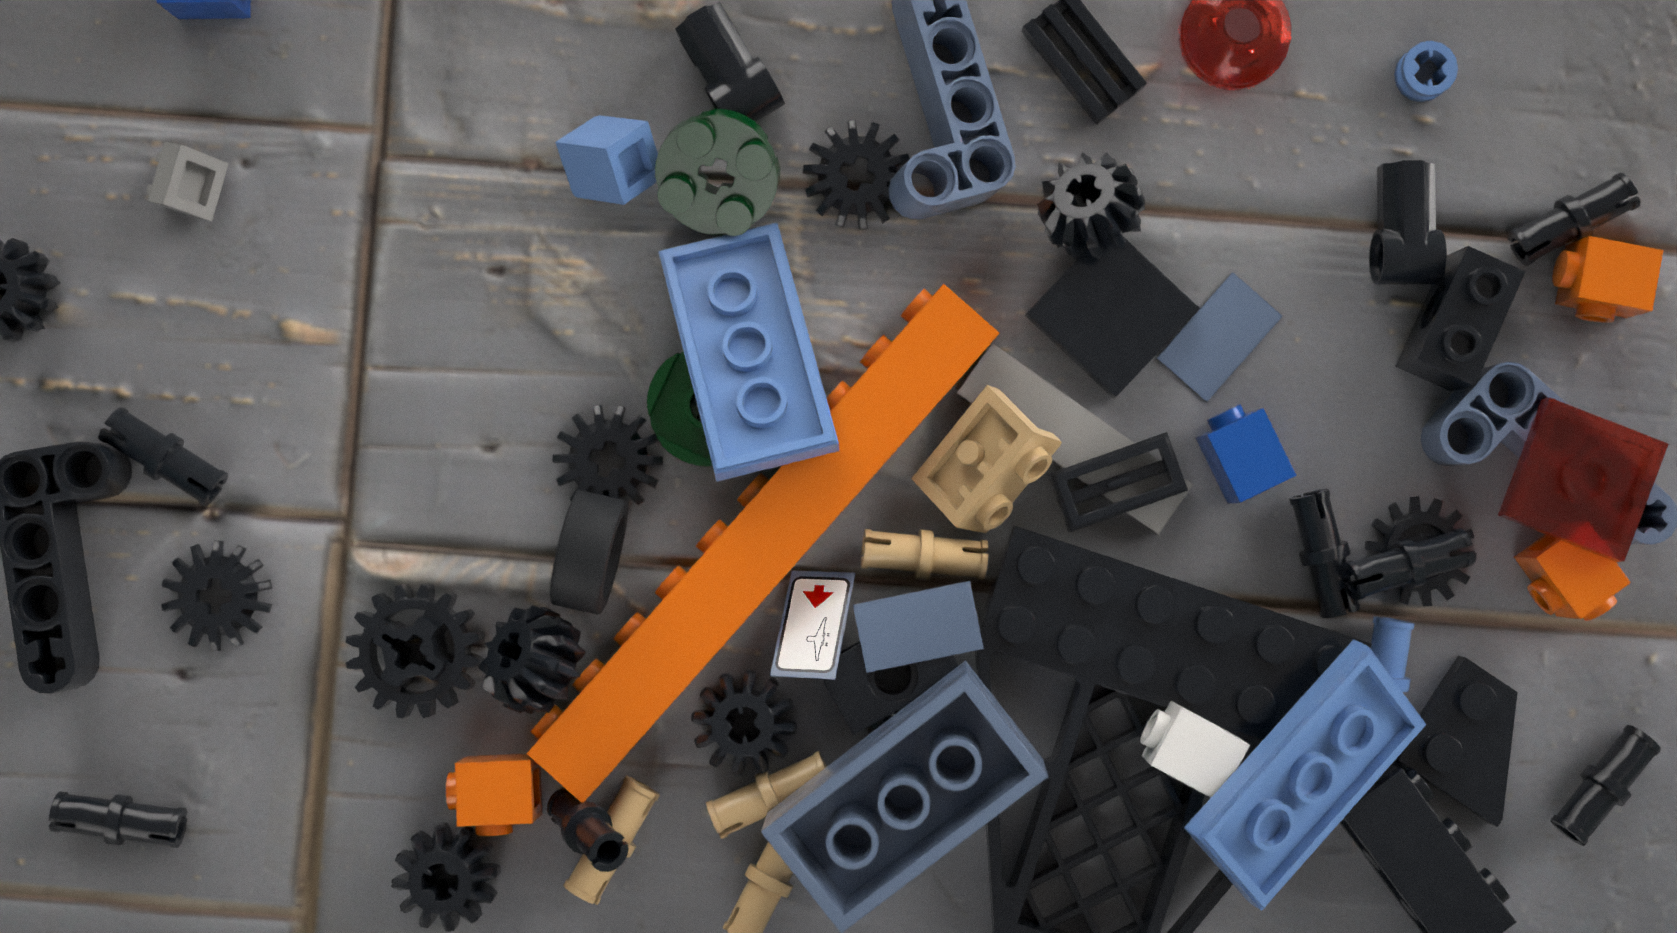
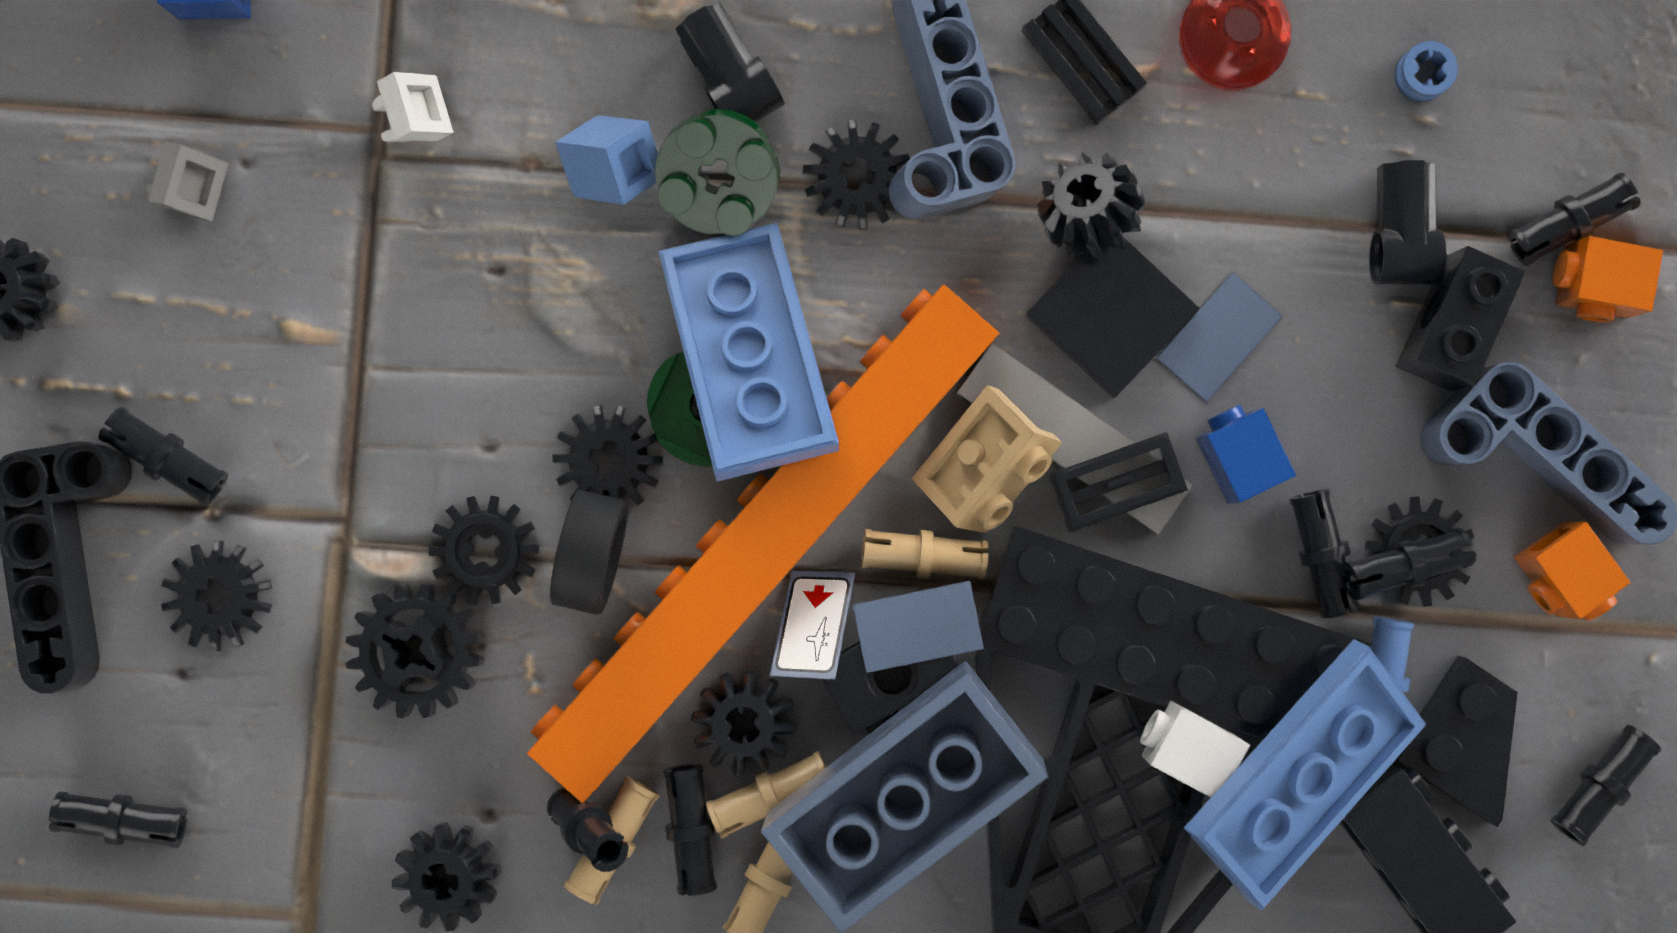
orange brick [446,753,542,836] -> none
black gear [478,605,586,714] -> none
clear red tile [1498,397,1669,562] -> none
none -> white tile [372,72,454,142]
none -> black gear [428,495,540,605]
none -> black pin [663,764,717,896]

